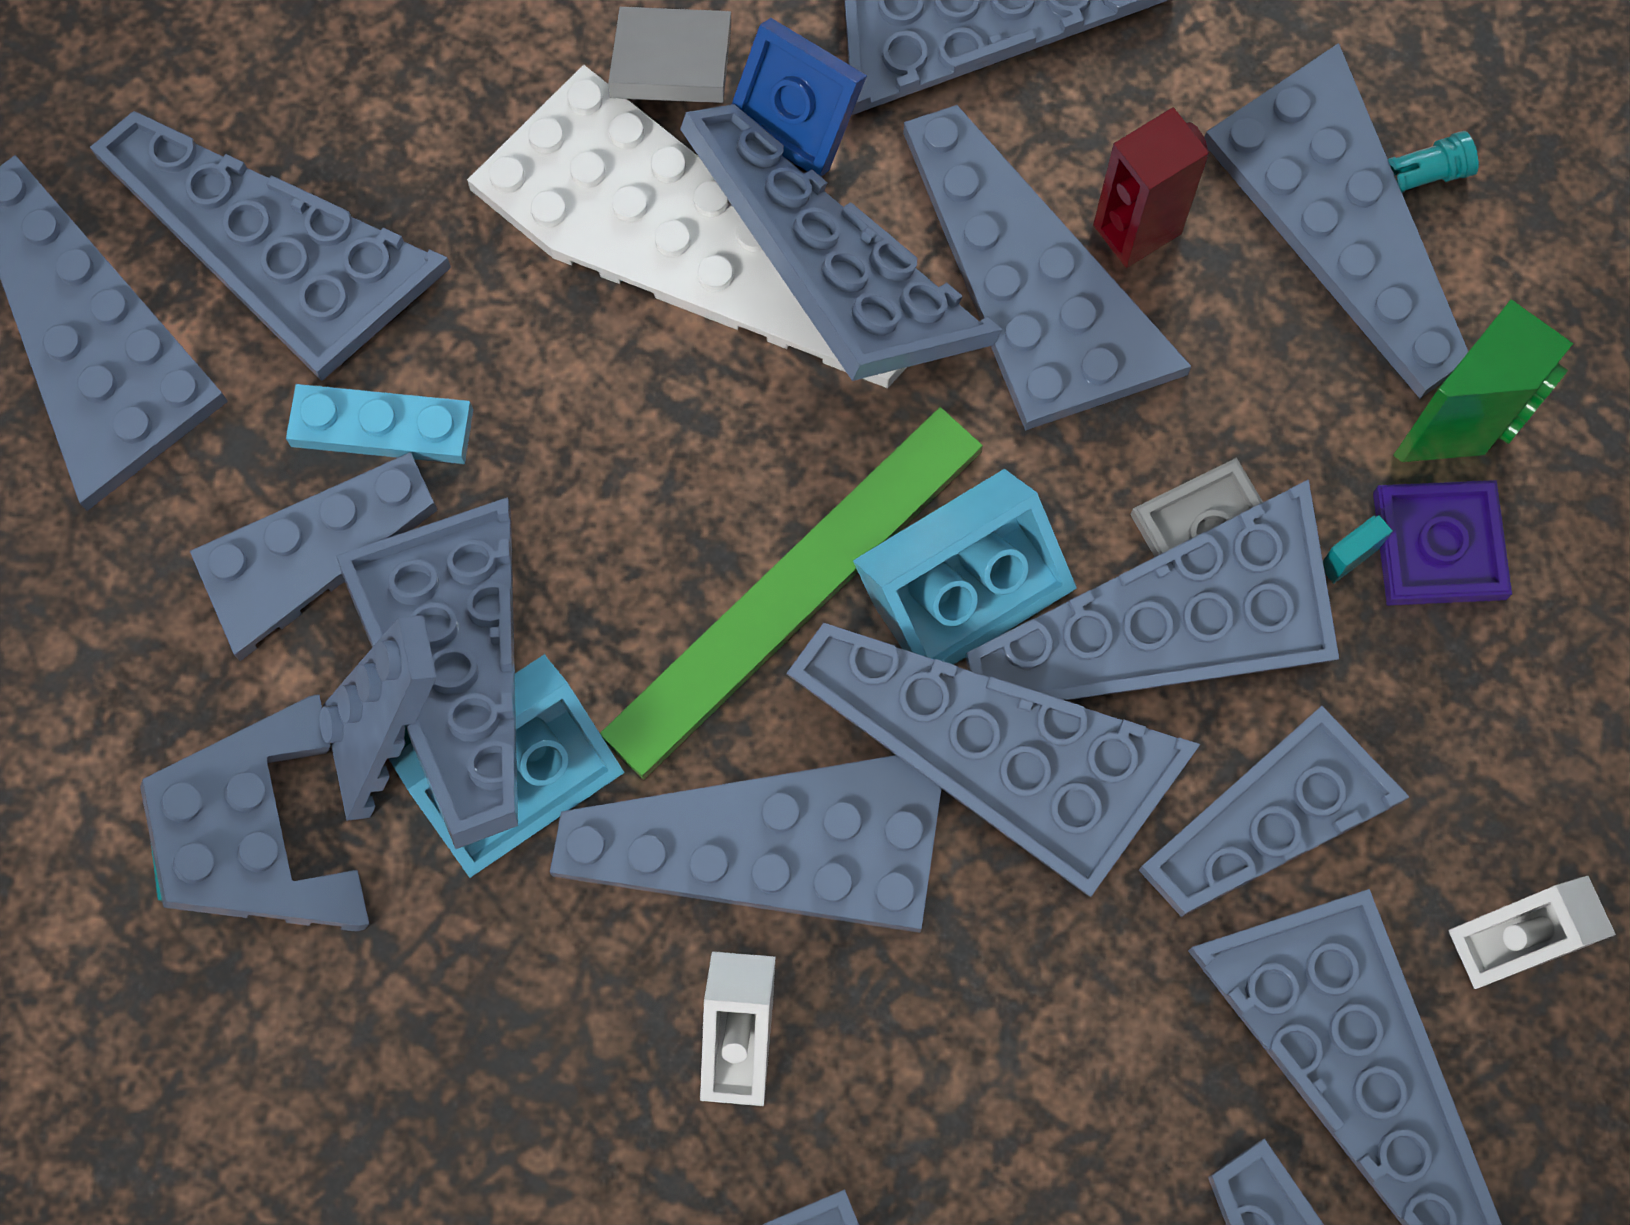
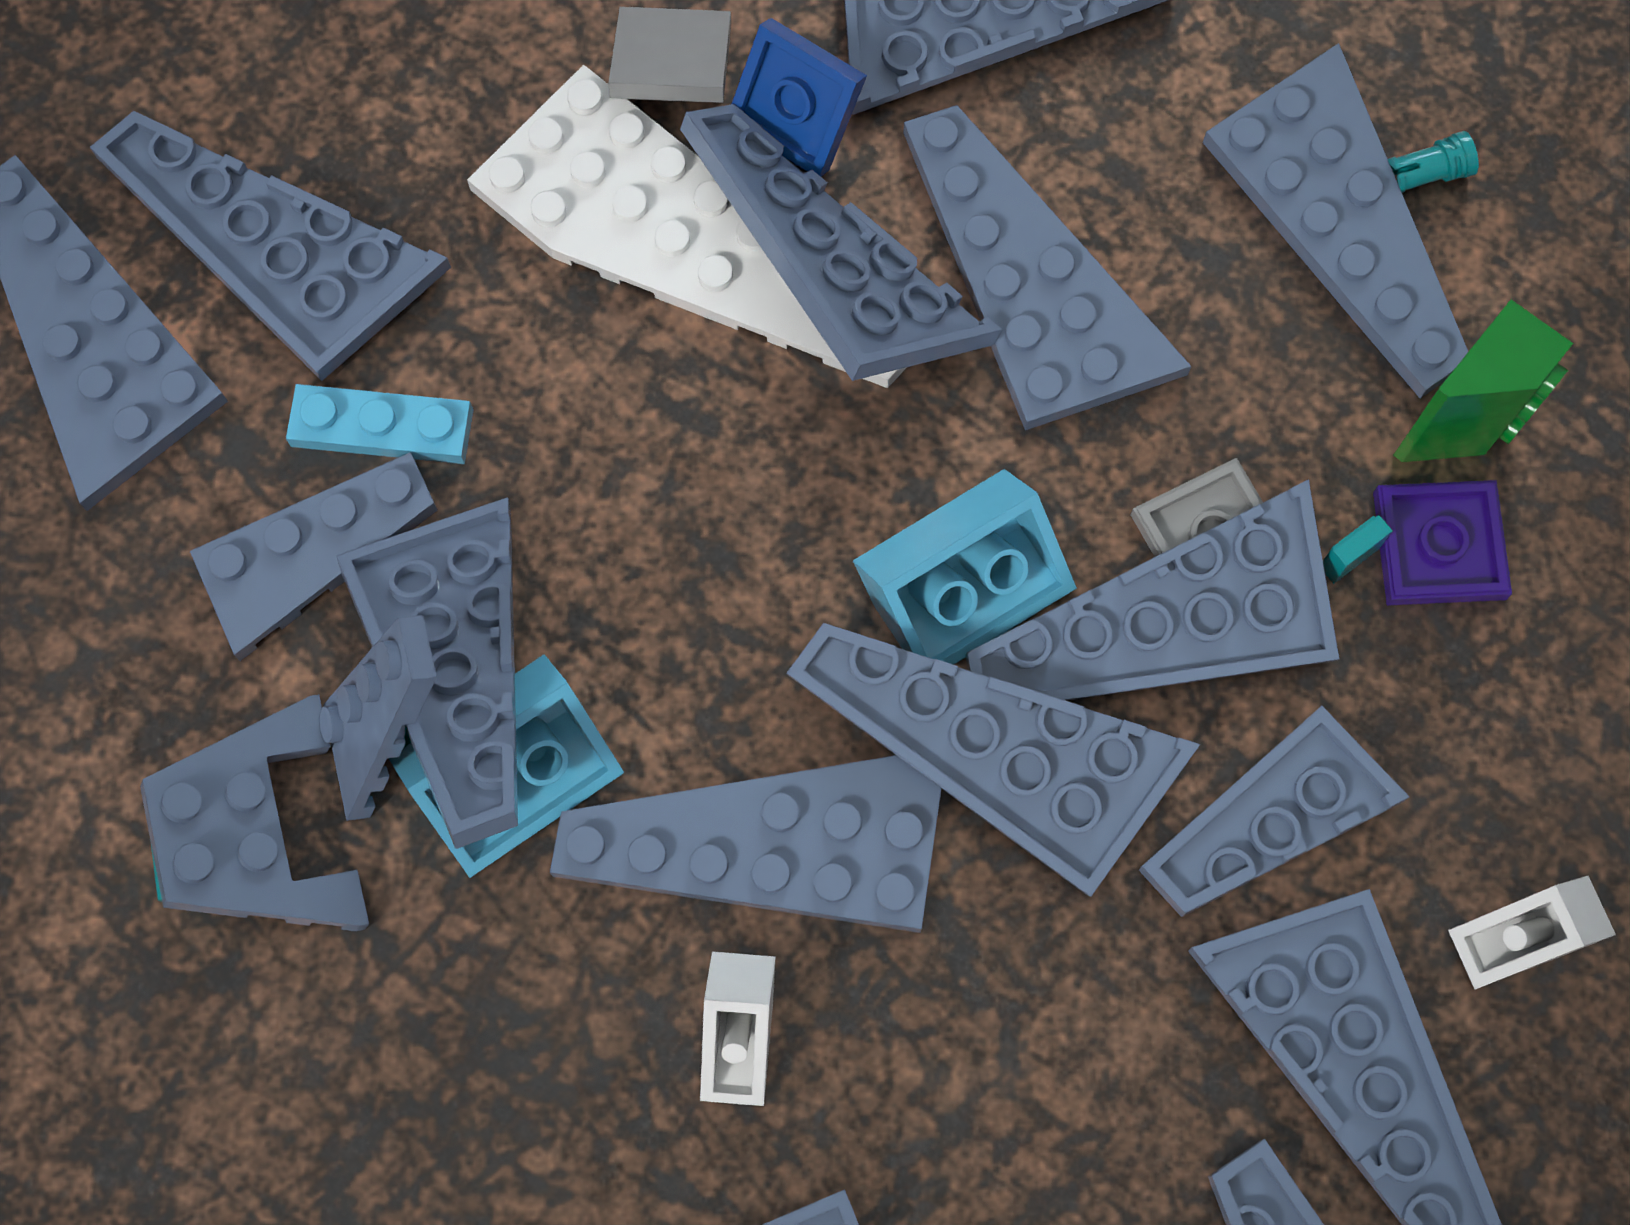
bright green tile [600,407,983,780] -> none
dark red brick [1093,107,1209,268] -> none

